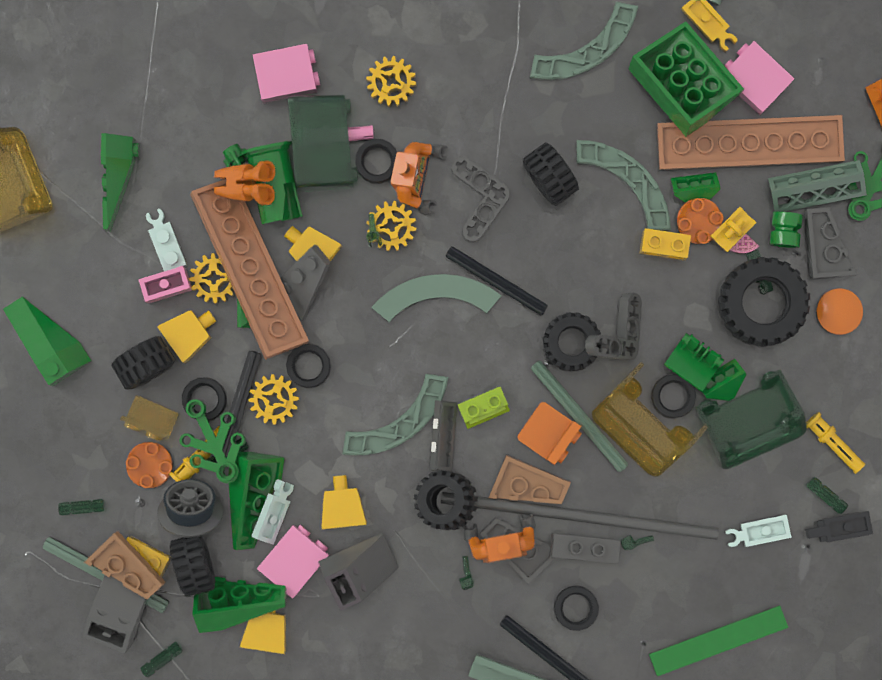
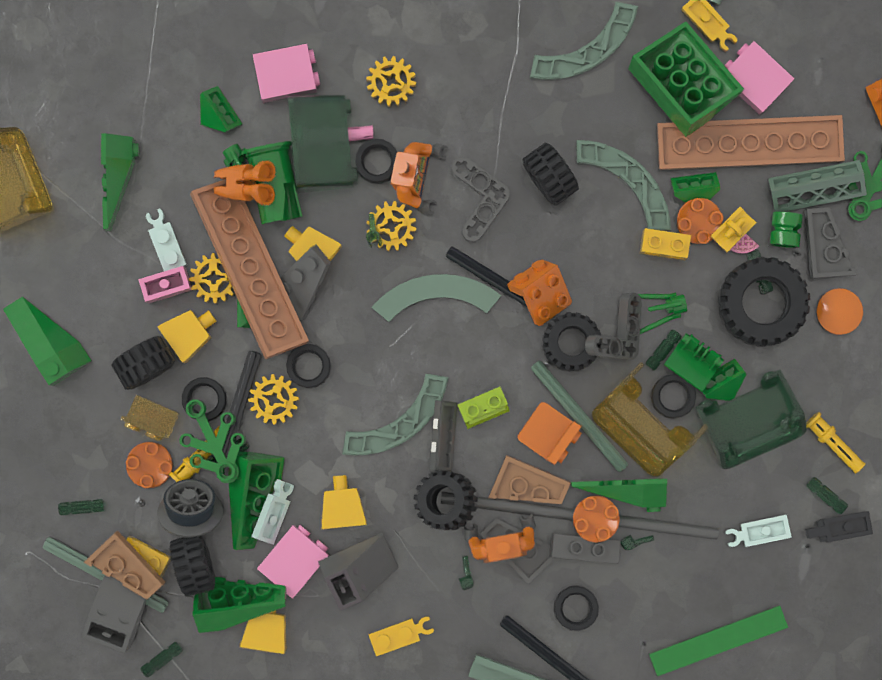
none -> green slope [200,86,242,132]
none -> yellow plate [368,616,434,657]
none -> orange bracket [507,259,572,326]
none -> green wedge [571,479,667,512]
none -> orange dish [573,496,620,542]
none -> green plant [638,293,687,334]
none -> clear green axle [646,330,682,370]

